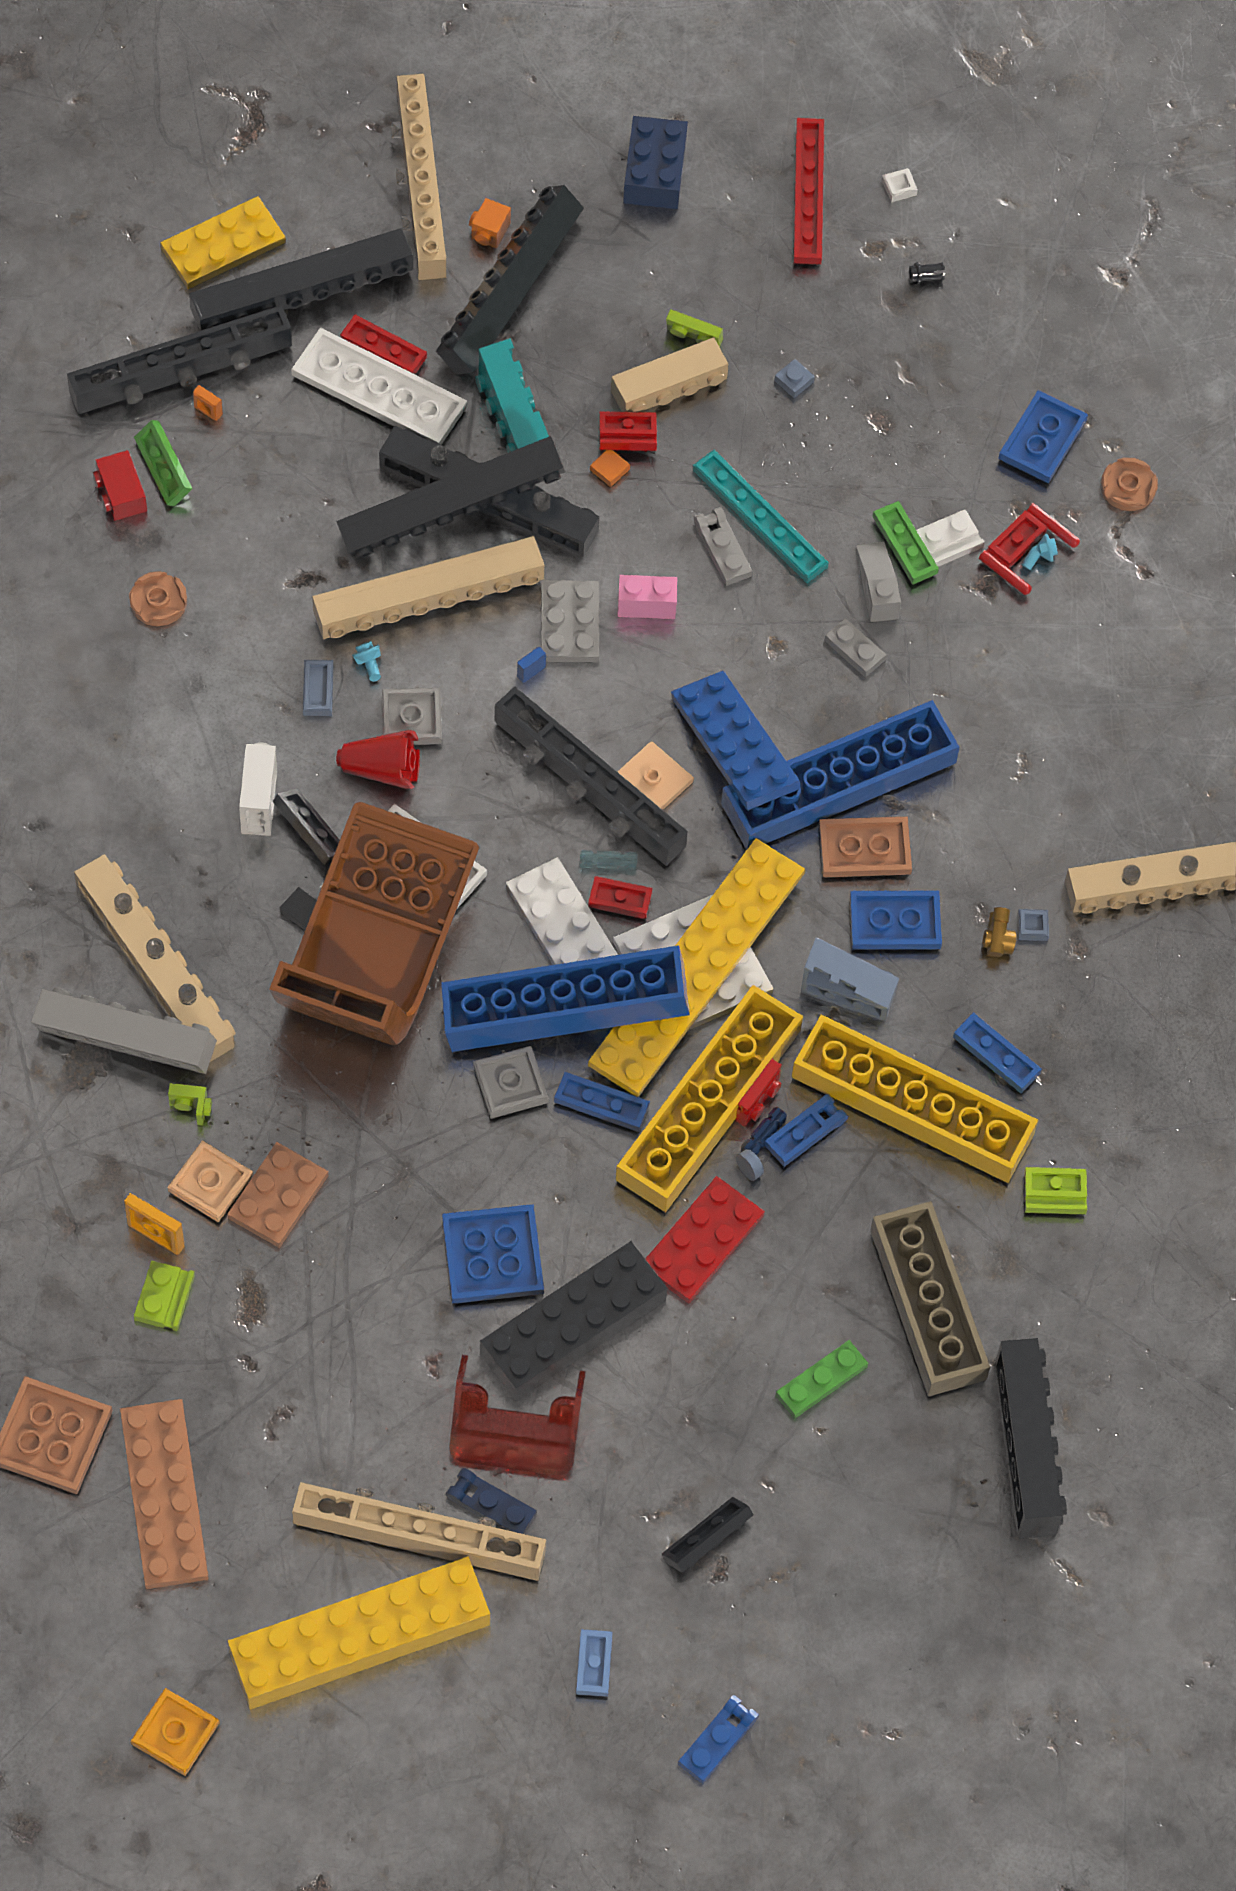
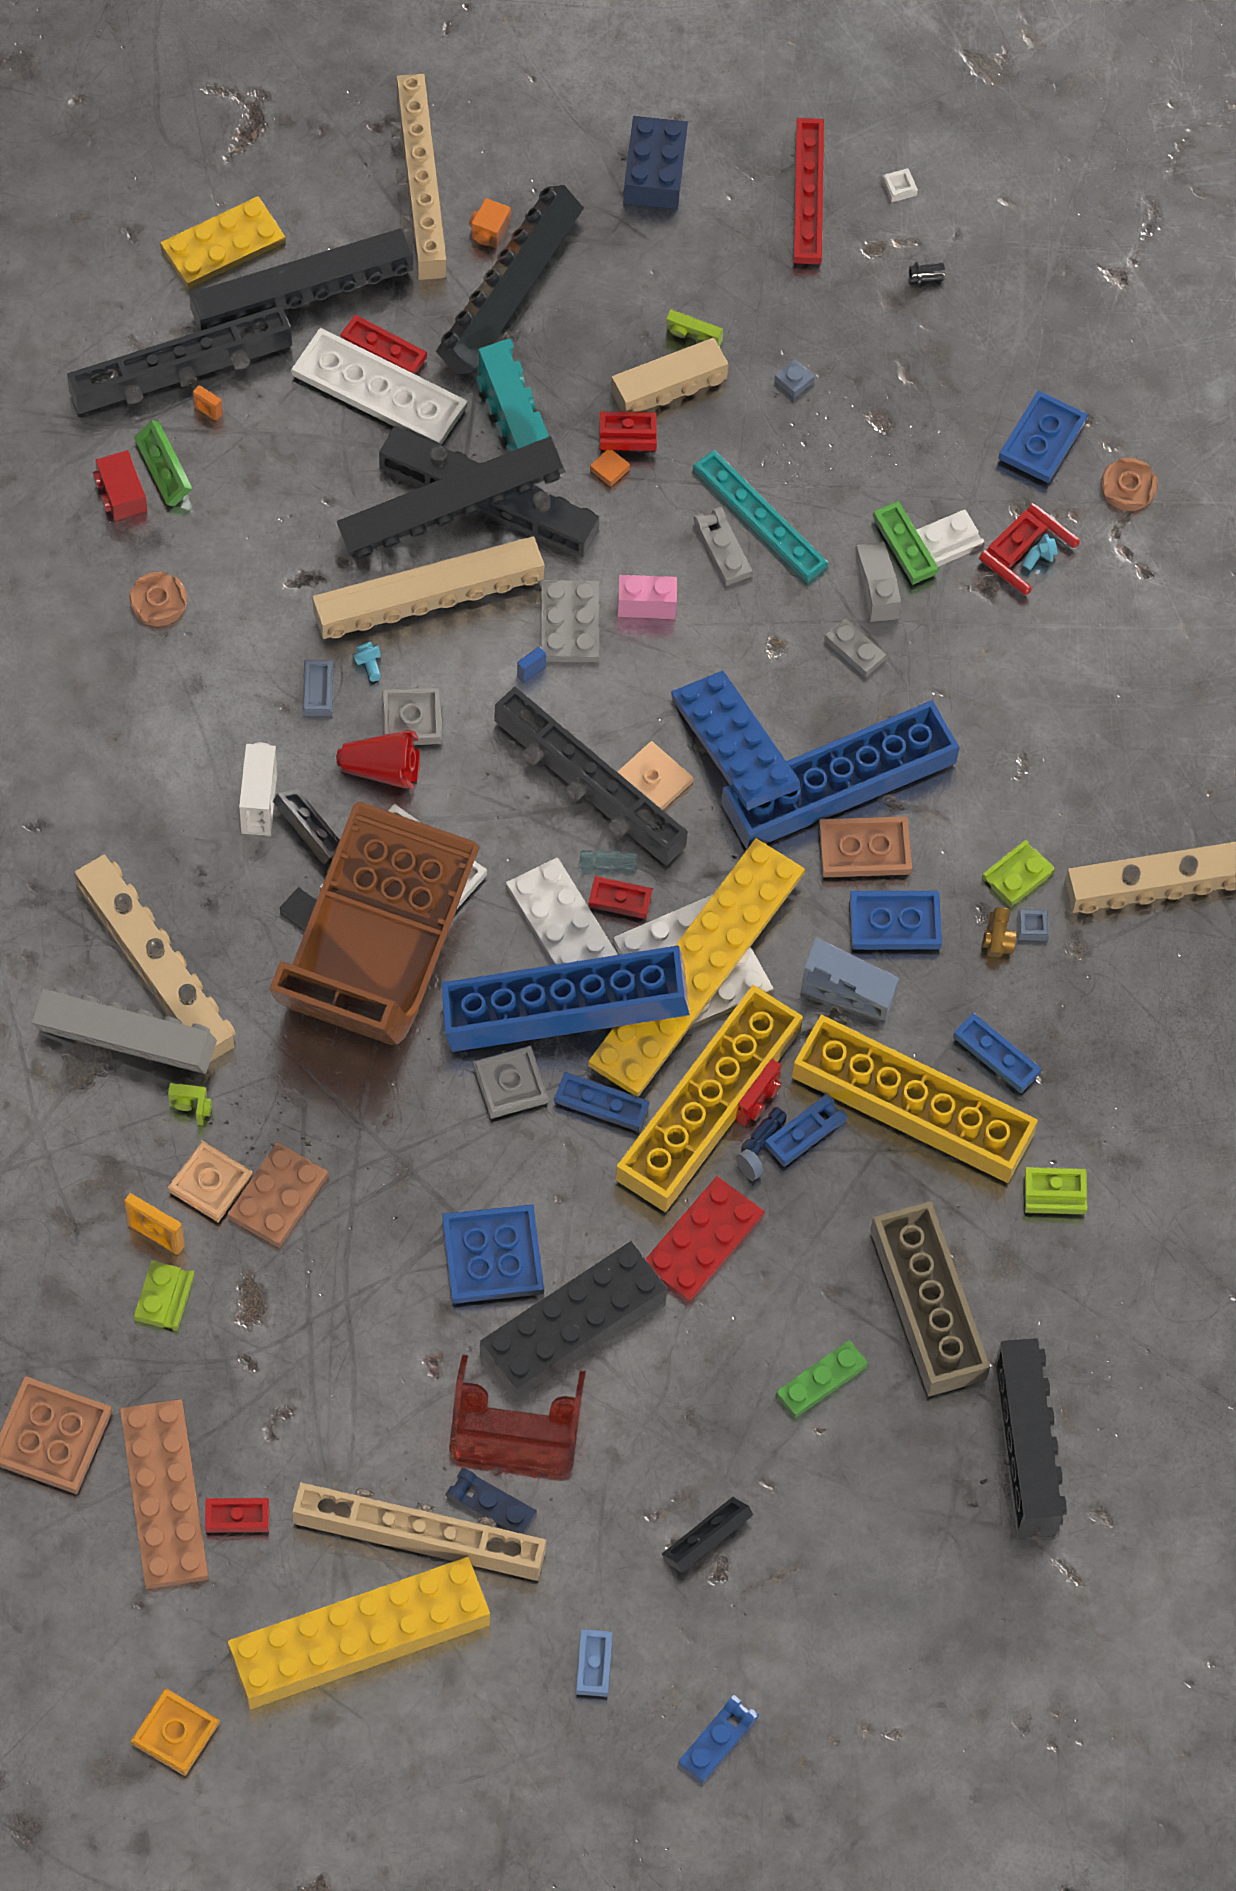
none -> red plate [205,1498,269,1532]
none -> lime plate [982,840,1055,908]

